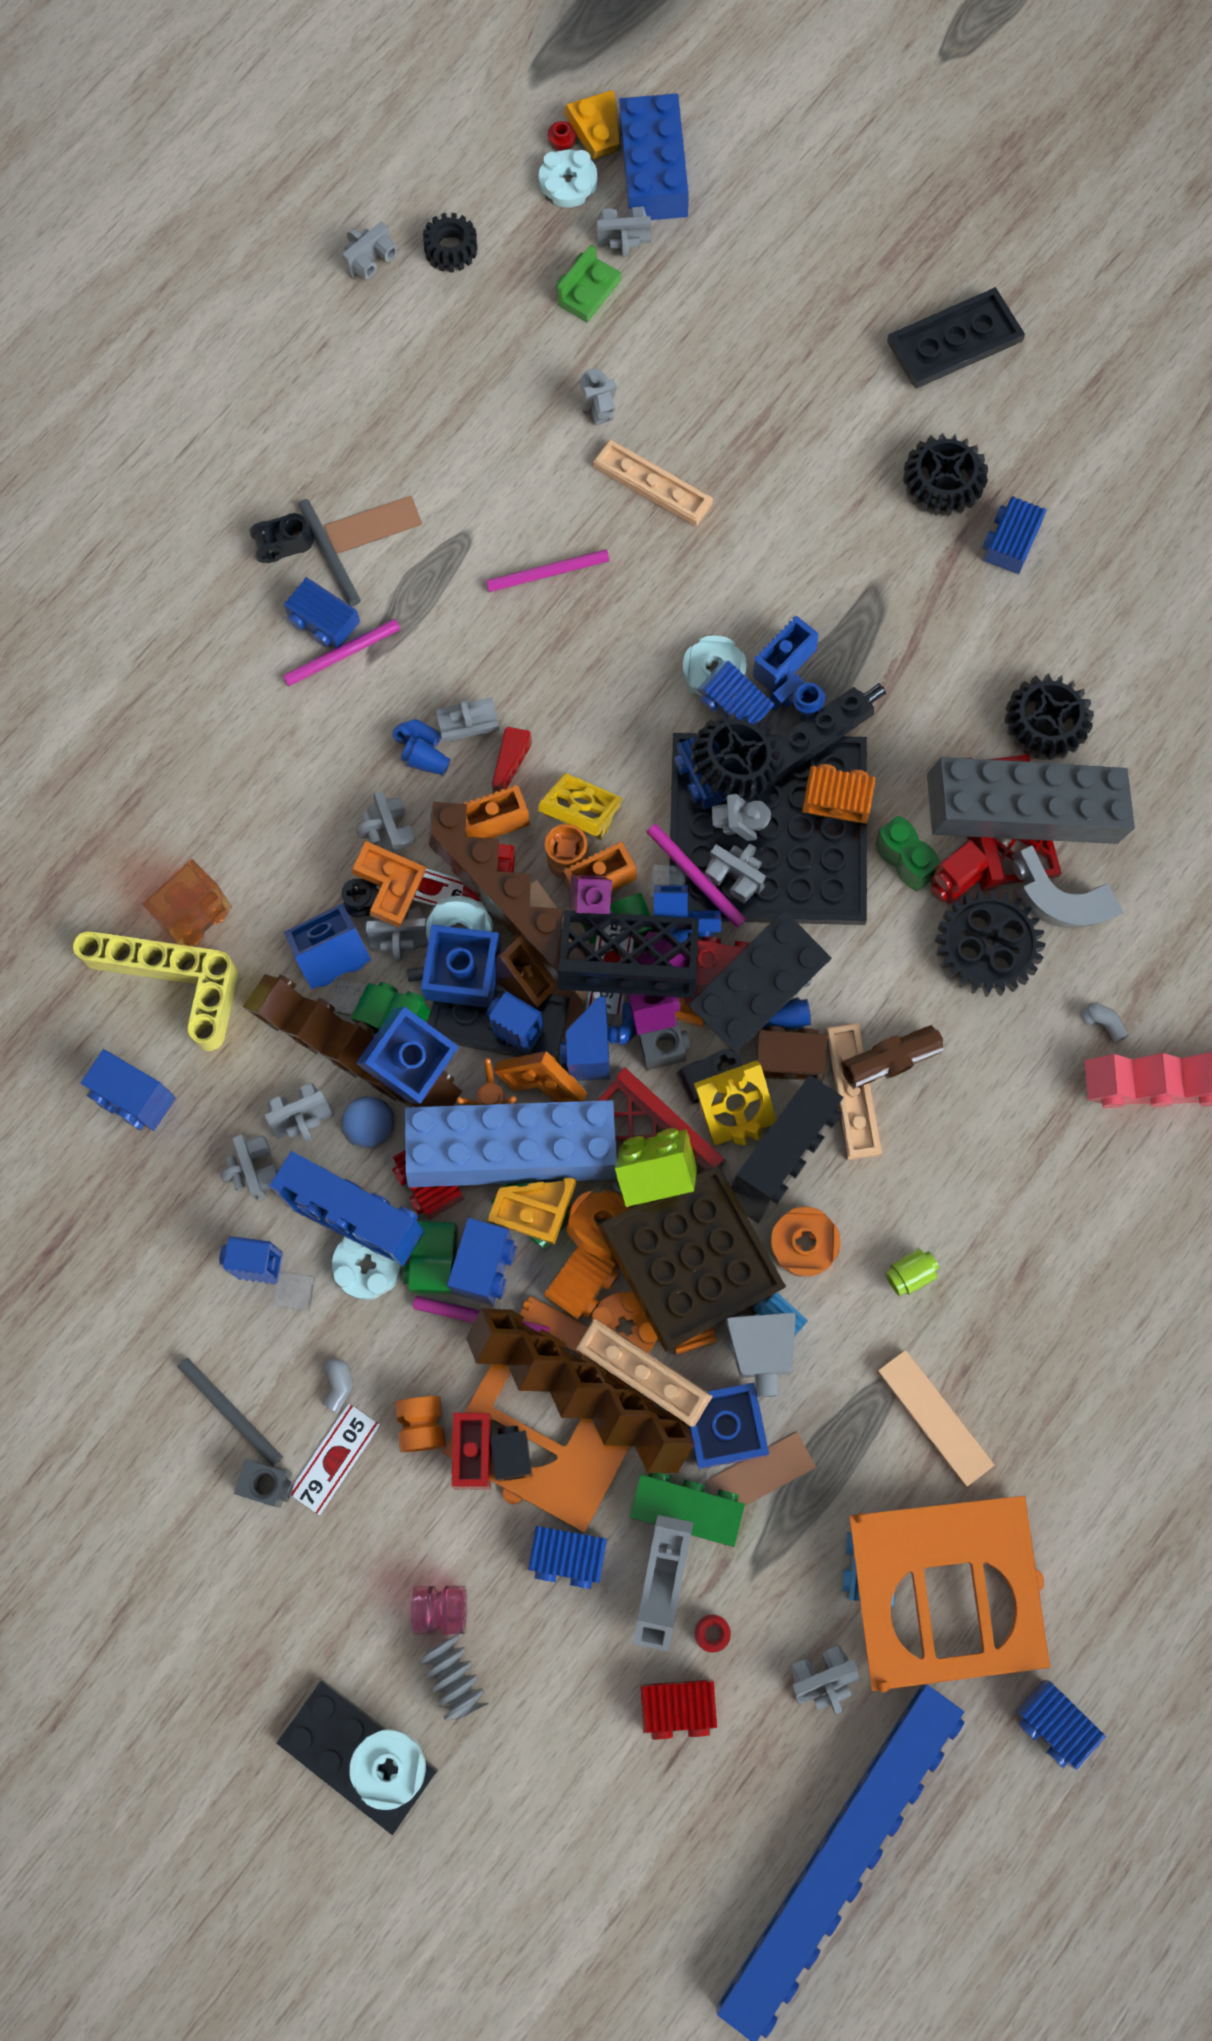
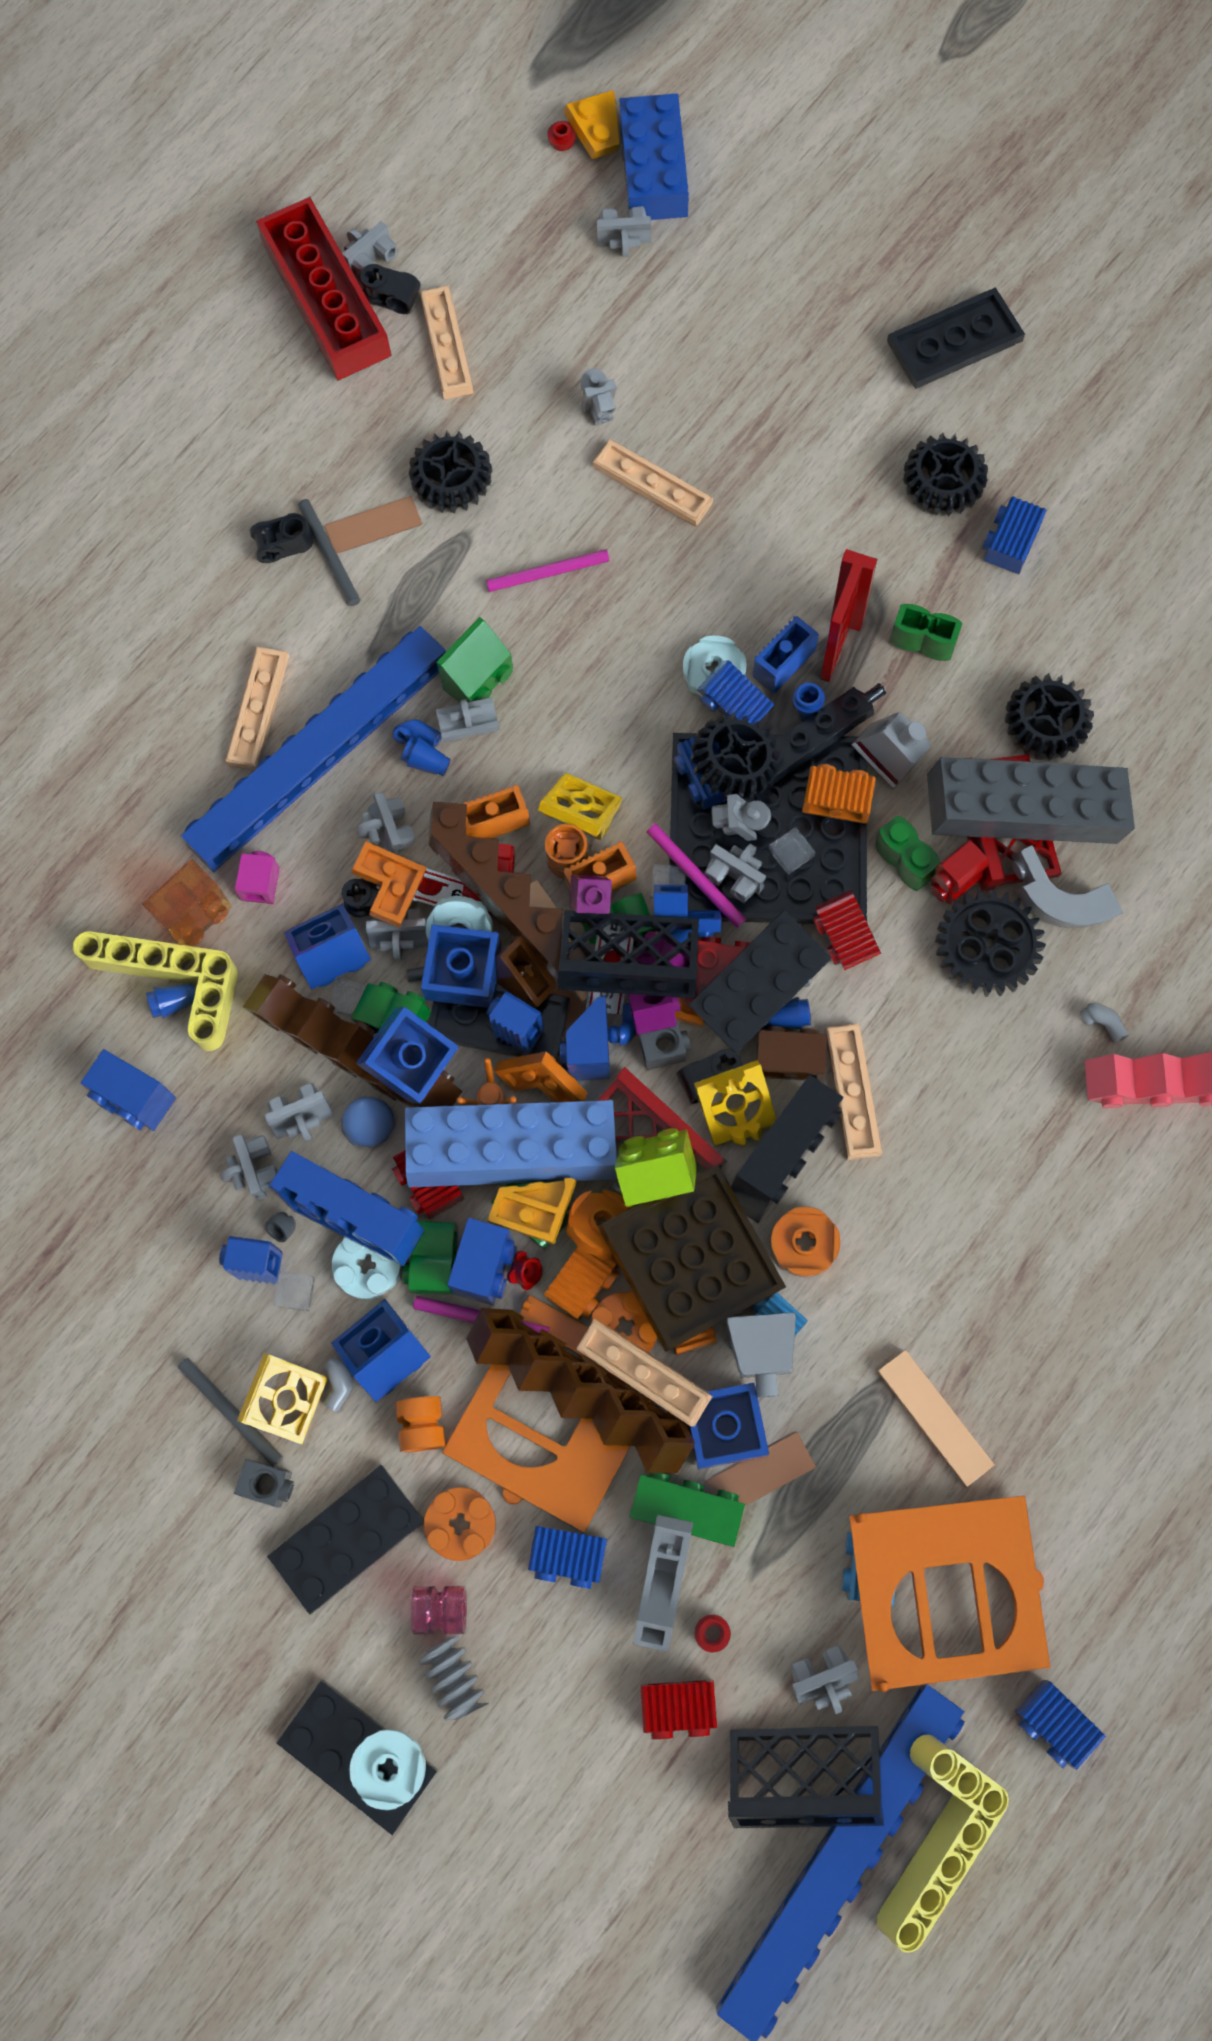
dark pink bar [283,619,401,686] -> none
blue brick [284,577,360,648] -> none
white sticker [291,1404,380,1515] -> none
black tyre [423,213,478,273] -> none
red brick [451,1413,492,1490] -> none
black brick [490,1426,533,1482] -> none
red slope [492,727,532,795] -> none
light aqua plate [539,150,598,208] -> none
bright green bracket [556,245,621,323] -> none
blue plate [769,673,805,711] -> none
reddish brown piece [841,1025,944,1089] -> none
lime brick [885,1248,939,1297] -> none
none -> blue cone [146,983,195,1019]
none -> blue brick [181,626,446,873]
none -> light nougat tile [226,646,289,770]
none -> dark pink brick [235,851,280,904]
none -> yellow piece [237,1353,328,1444]
none -> red brick [256,197,392,381]
none -> dark grey hinge [265,1212,296,1242]
none -> black plate [267,1465,424,1615]
none -> blue slope [331,1299,431,1402]
none -> black piece [360,264,421,315]
none -> black gear [409,430,492,514]
none -> light nougat tile [420,285,473,400]
none -> orange plate [424,1487,496,1561]
none -> slope [437,617,513,703]
none -> red plate [507,1251,542,1290]
none -> black fence [728,1726,884,1828]
none -> clear tile [769,827,816,874]
none -> red brick [813,890,881,970]
none -> red fence [820,549,878,682]
none -> light grey torso [851,712,931,789]
none -> light yellow beam [877,1734,1009,1953]
none -> green brick [890,604,963,661]

